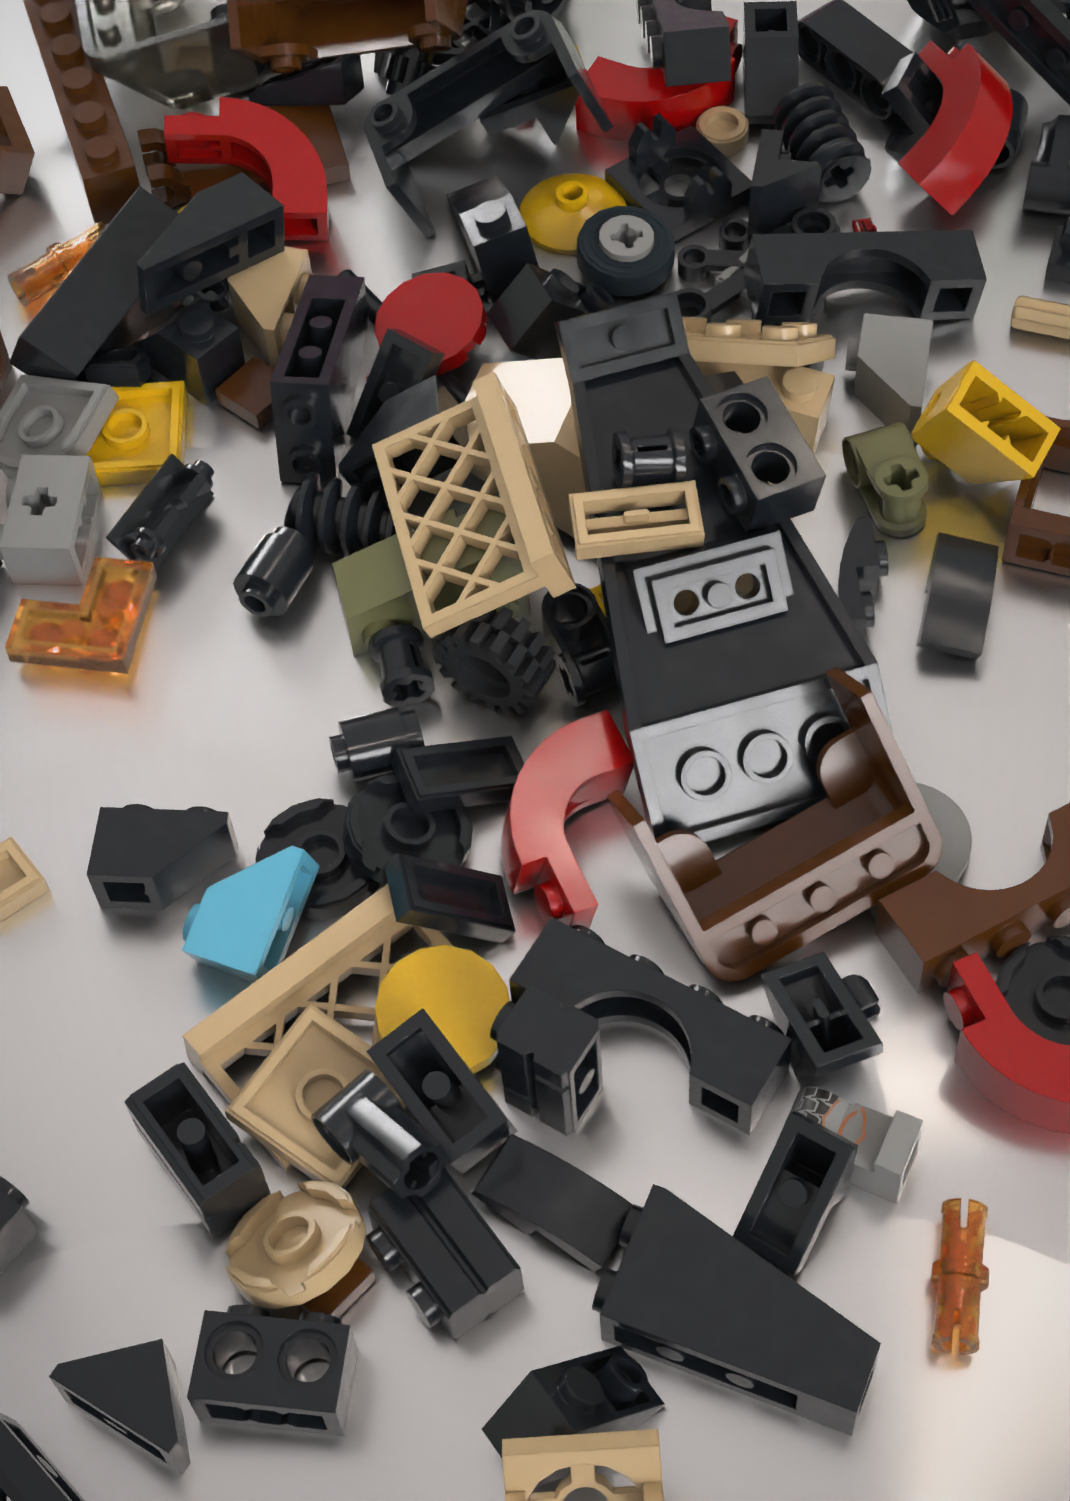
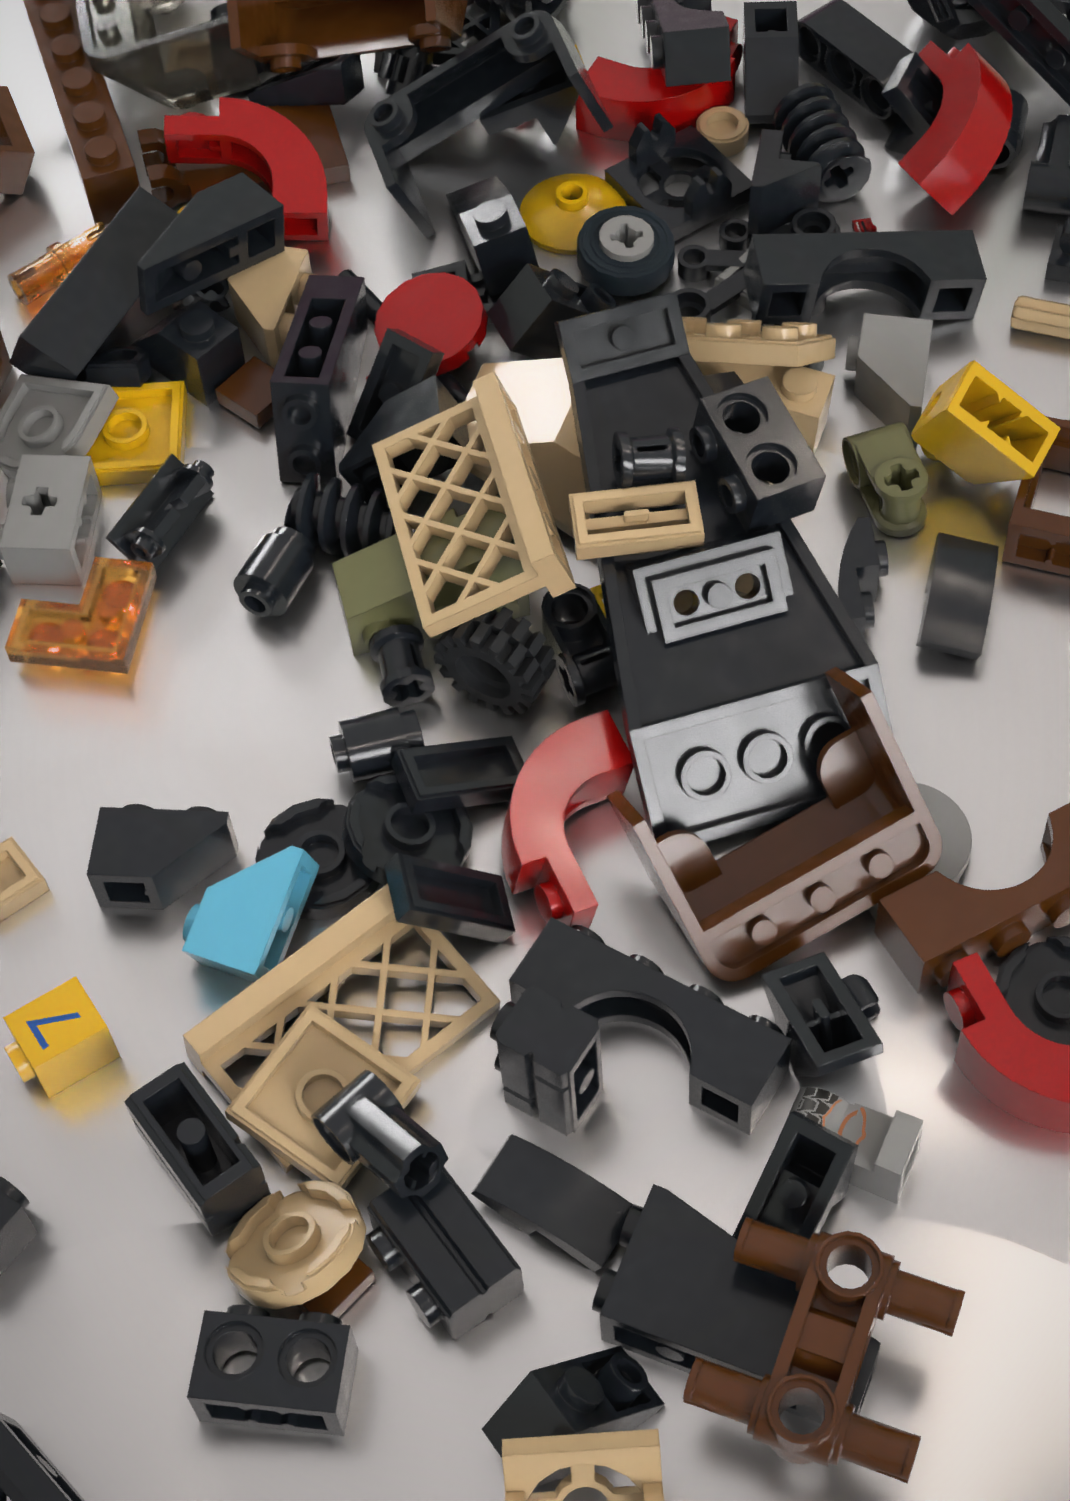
black slope [49,1339,191,1476] -> none
black slope [366,1008,518,1175] -> none
yellow tile [375,945,510,1074] -> none
clear orange pin [931,1198,990,1355] -> none
none -> yellow brick [3,976,121,1098]
none -> reddish brown piece [683,1217,966,1484]

